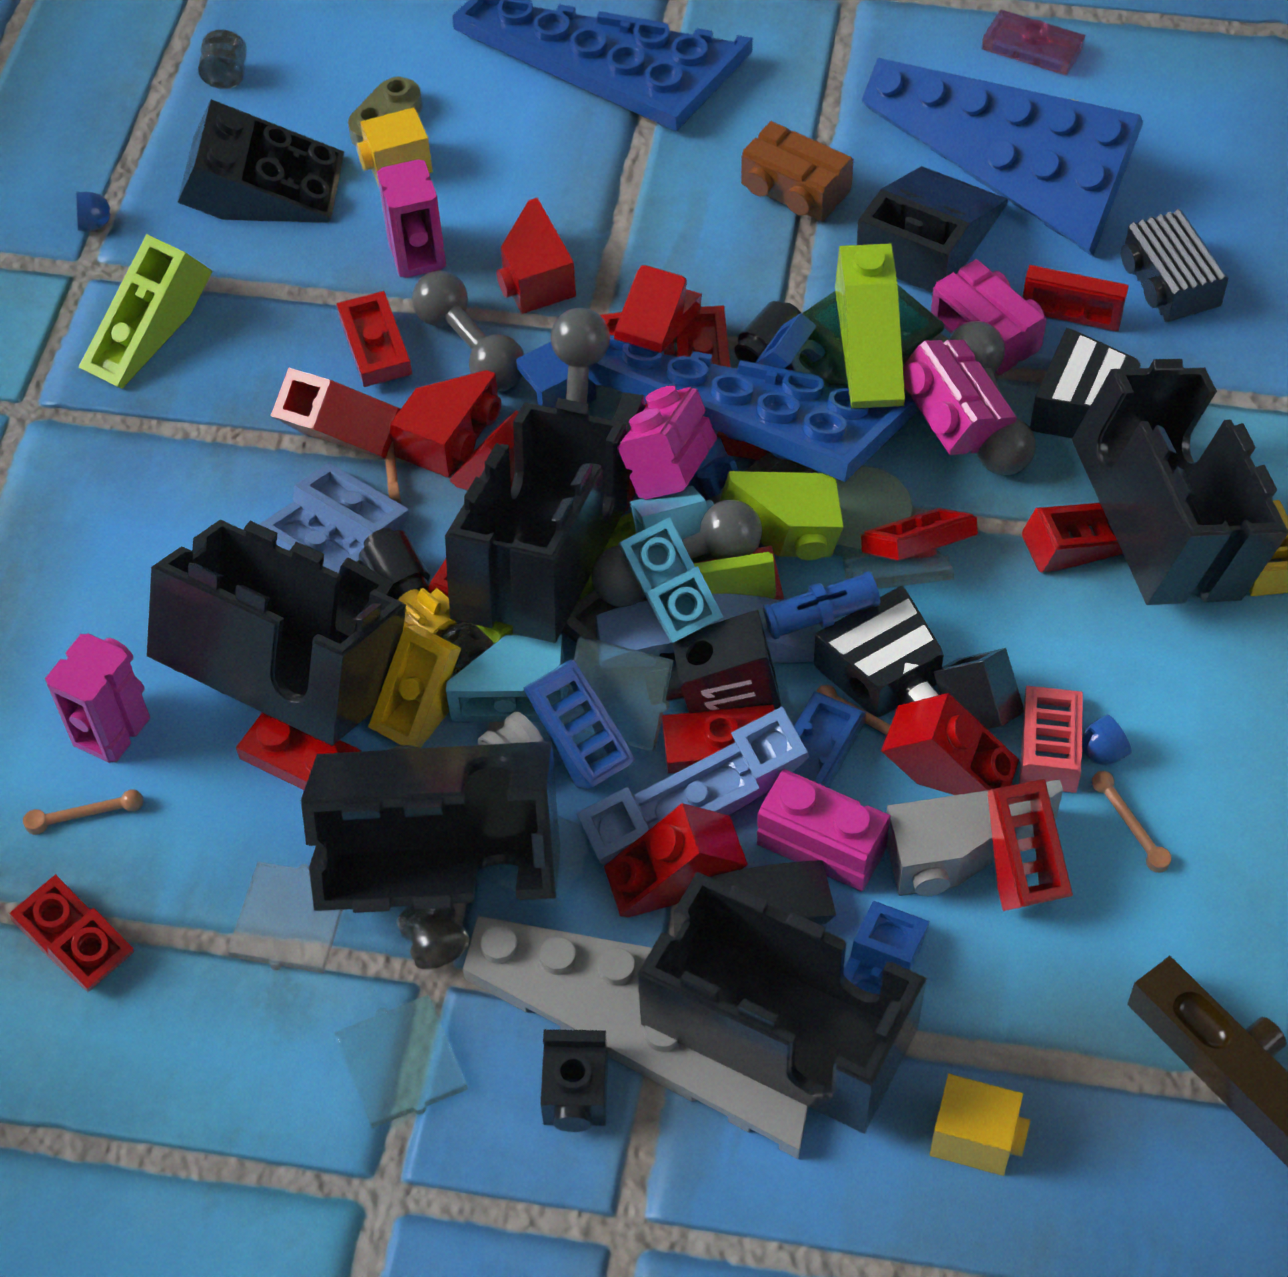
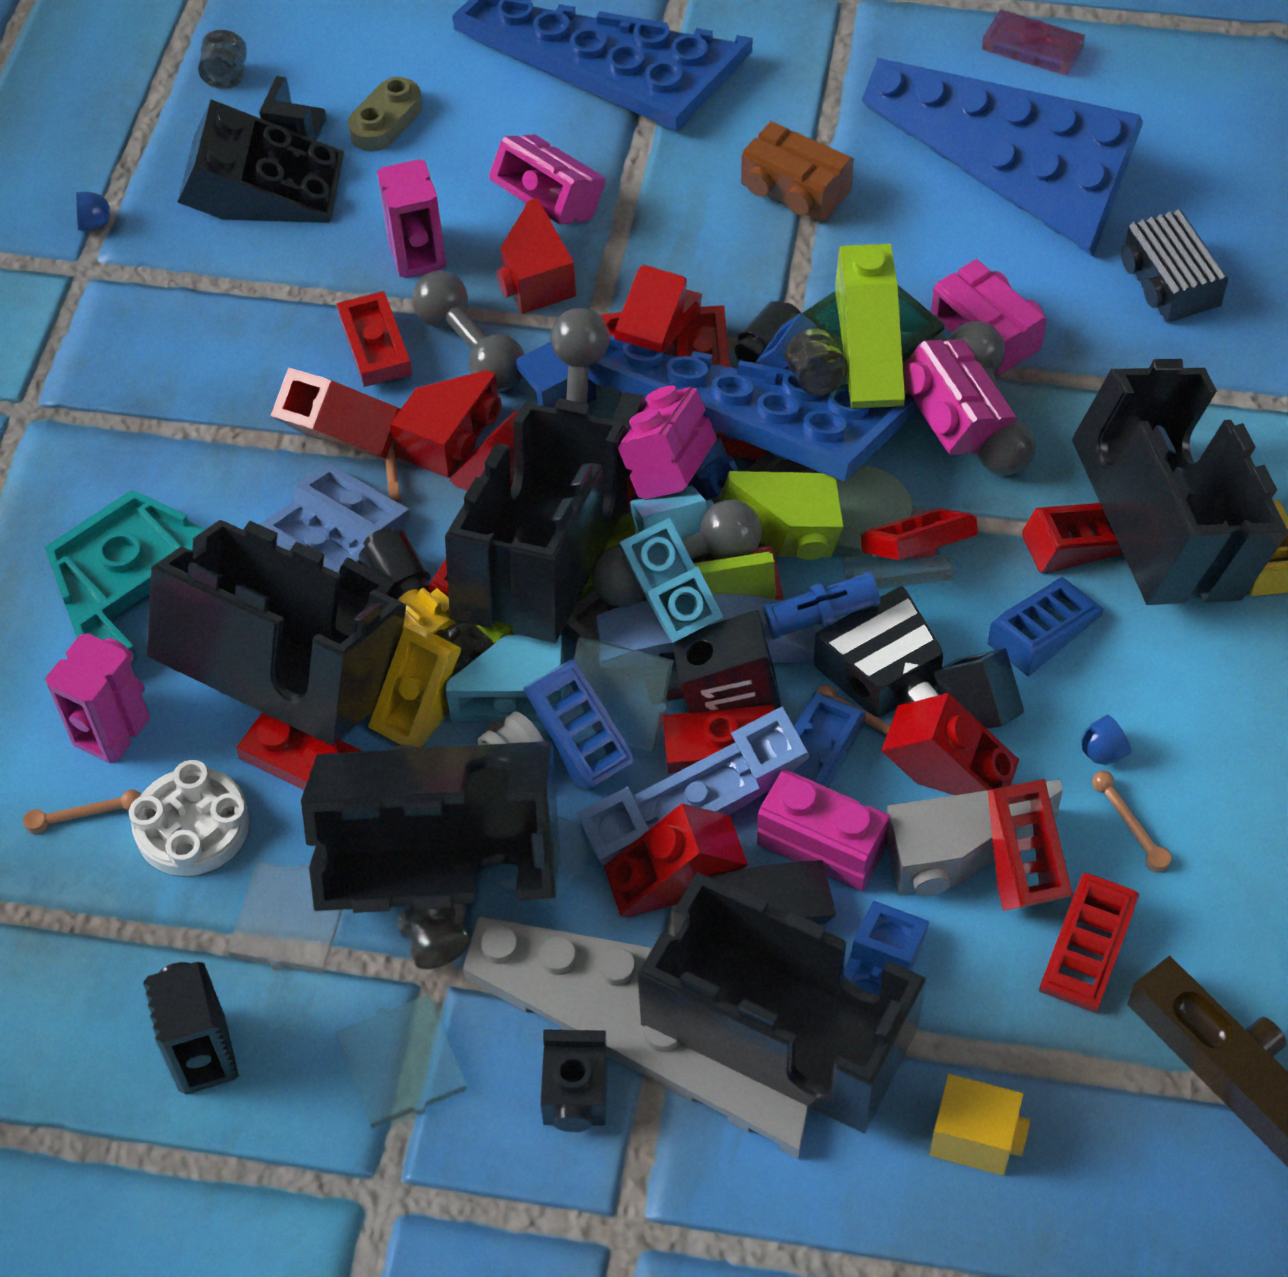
red slope [9,874,134,992] -> none
lime slope [79,234,213,389] -> none
yellow brick [356,107,433,186] -> none
black slope [857,166,1008,293] -> none
coral slope [1019,685,1083,793] -> none
red plate [1022,265,1129,332] -> none
black torso [1030,328,1141,438] -> none
none -> teal wing [44,490,206,661]
none -> white tile [129,760,250,876]
none -> black brick [143,962,239,1095]
none -> black panel [259,76,327,140]
none -> dark pink brick [489,134,606,225]
none -> clear smoke wheel [785,329,848,395]
none -> blue slope [987,576,1104,677]
none -> red slope [1039,873,1139,1013]

